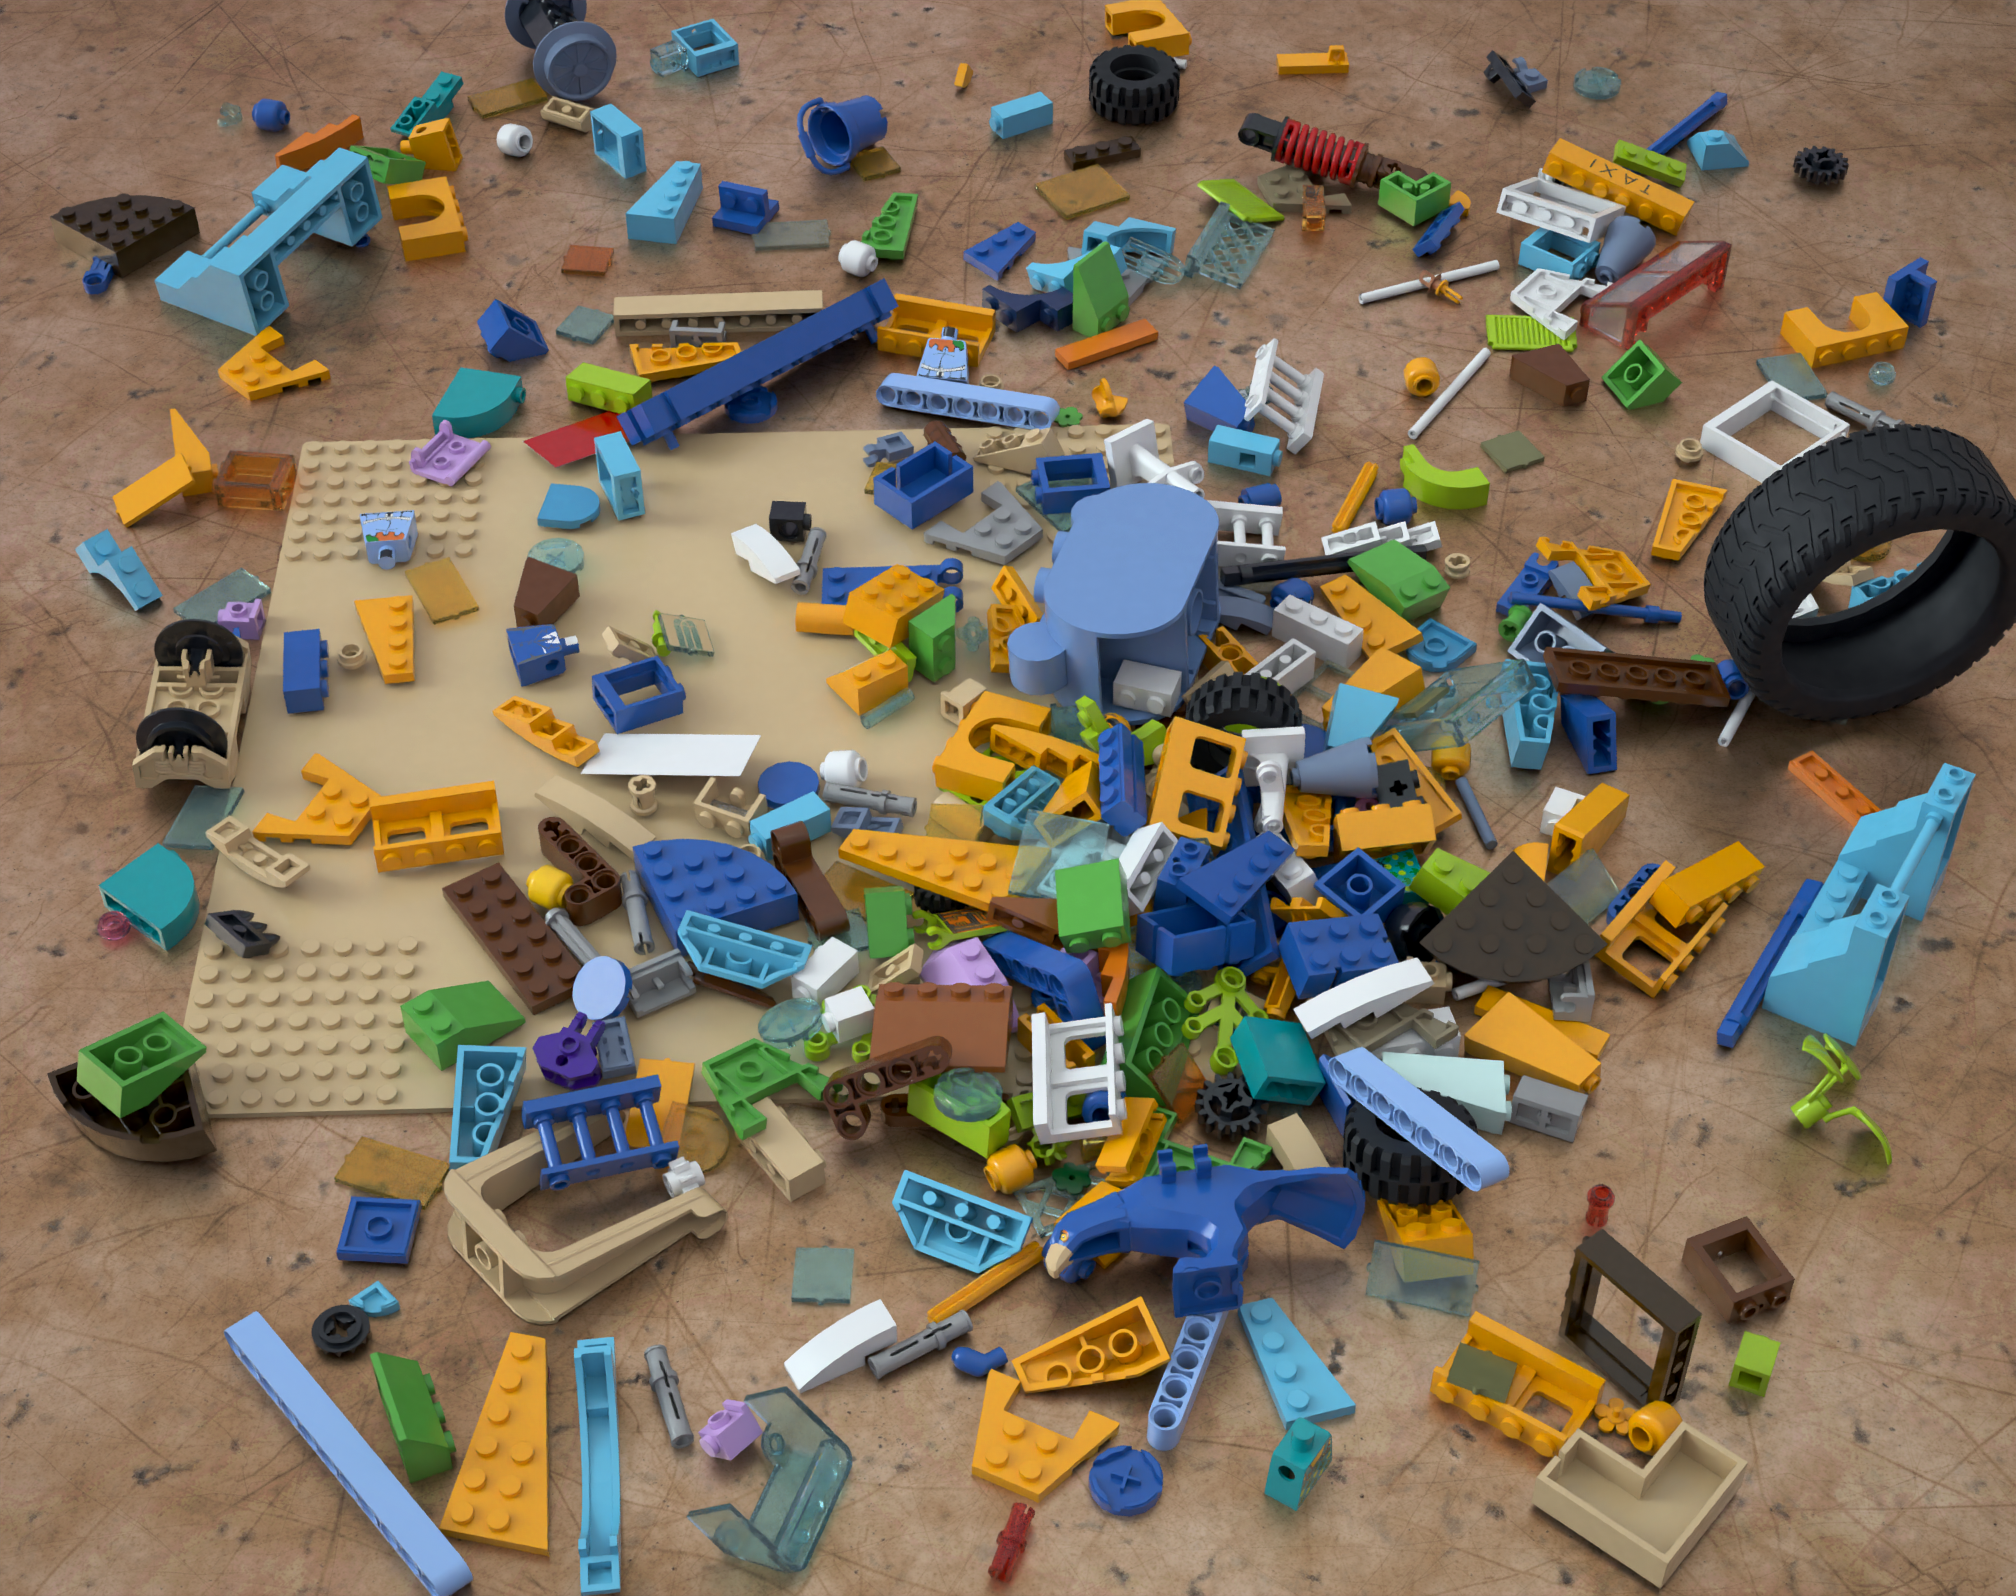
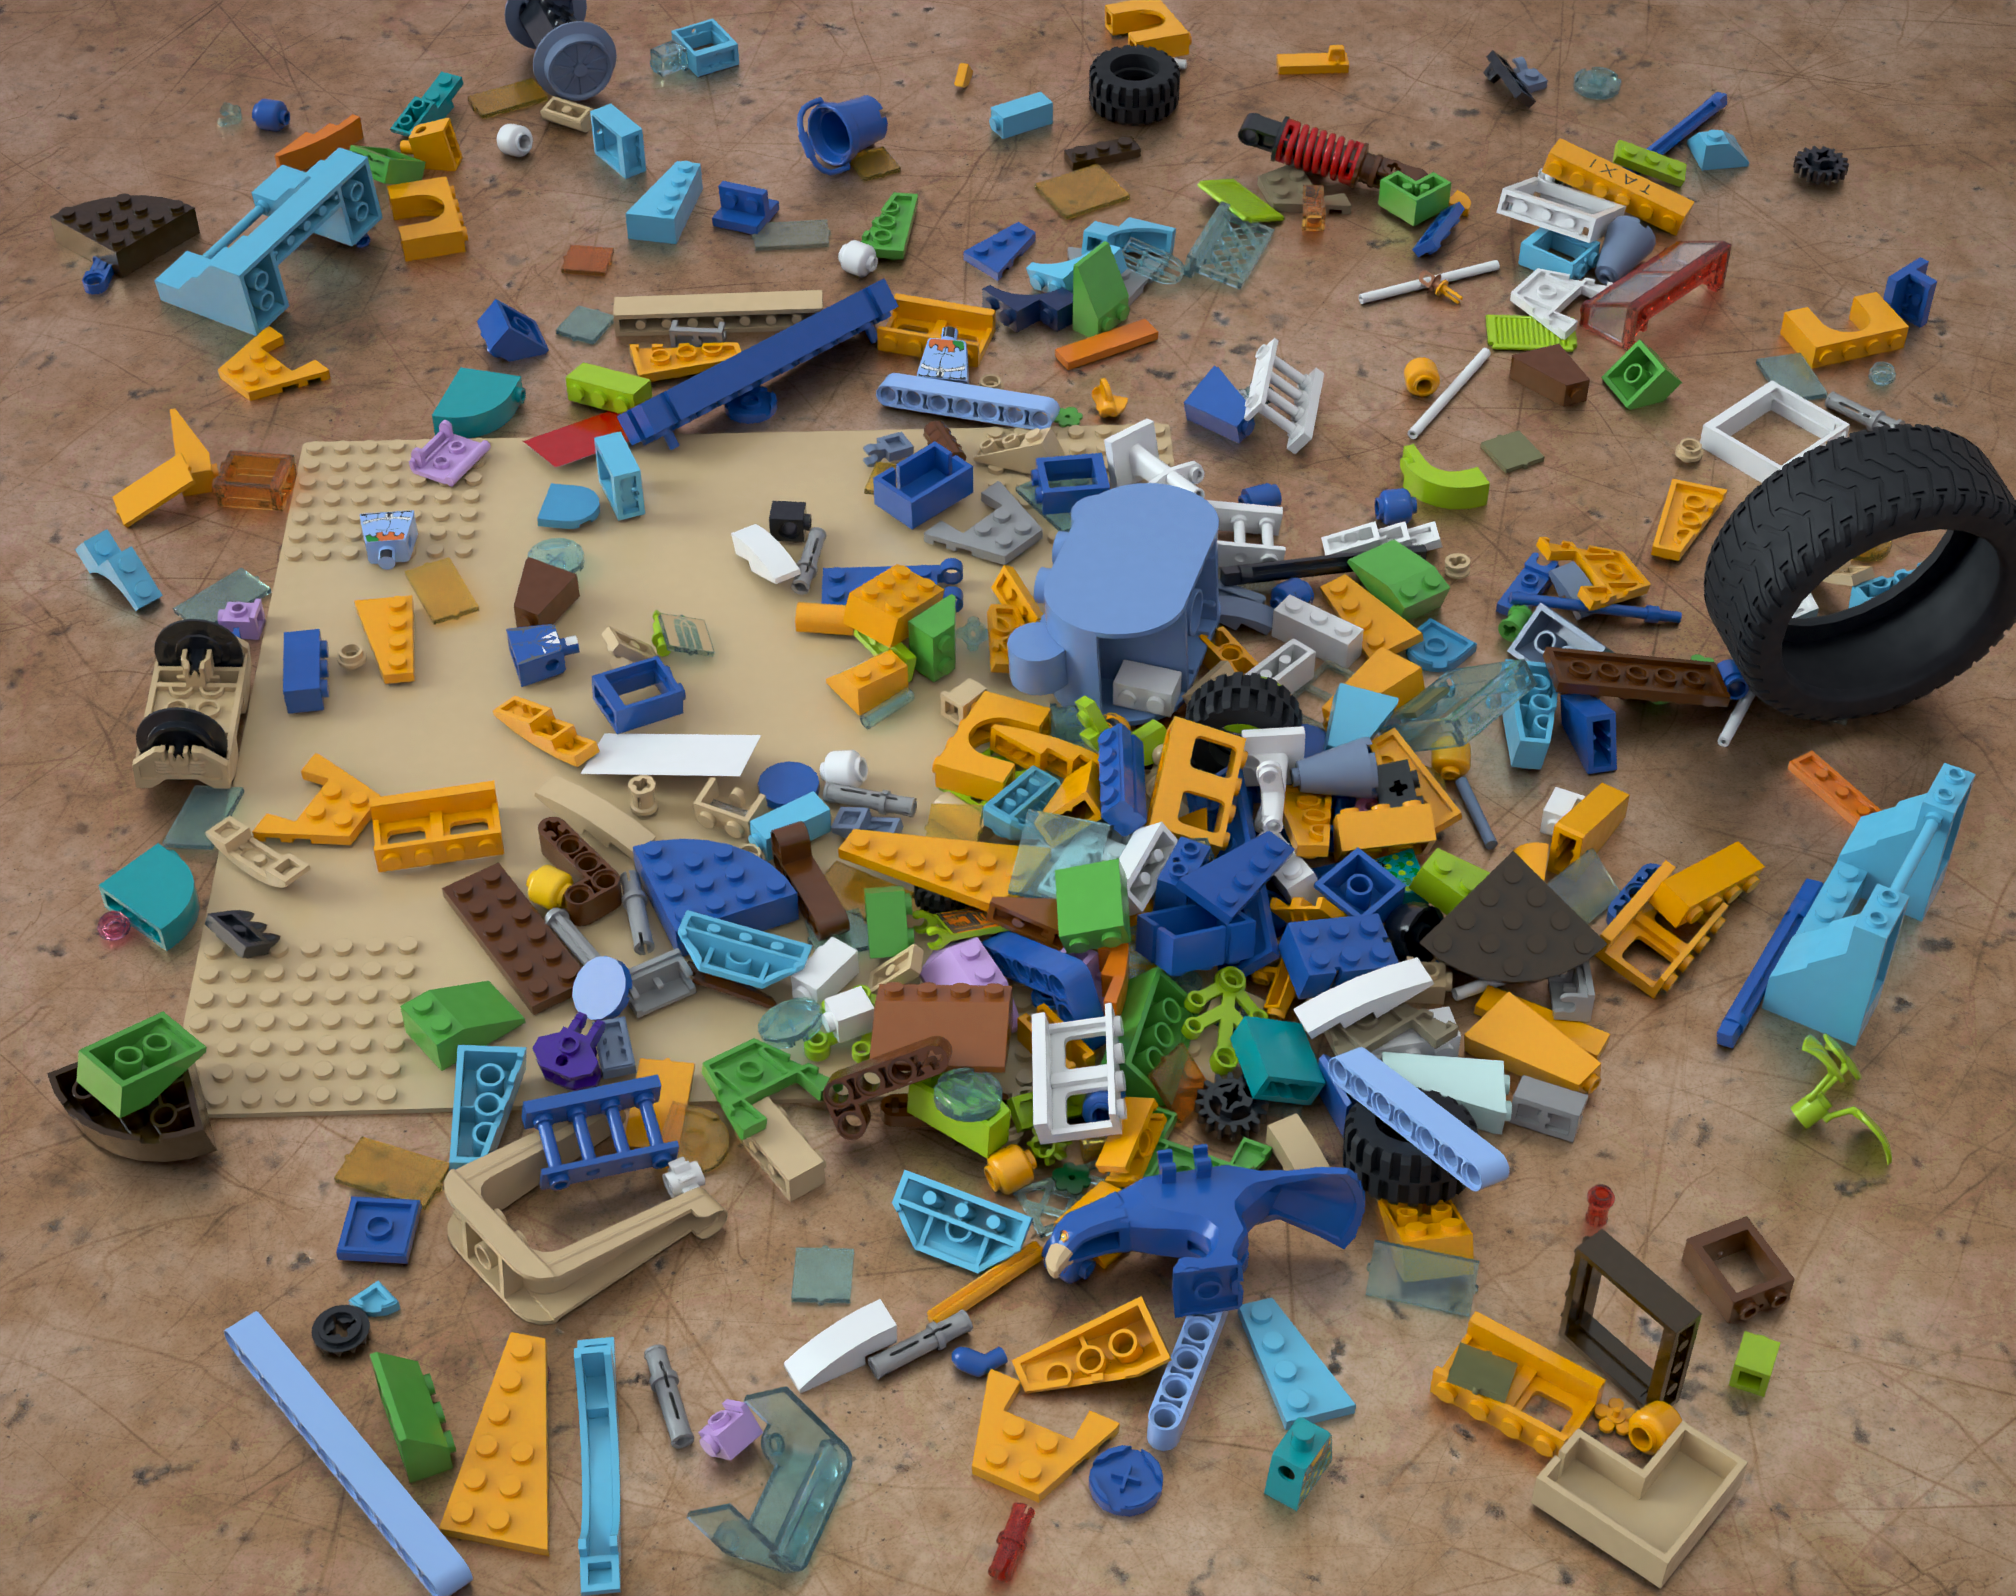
medium azure brick [1208,425,1283,476] -> none
light orange axle [1331,461,1379,534] -> none

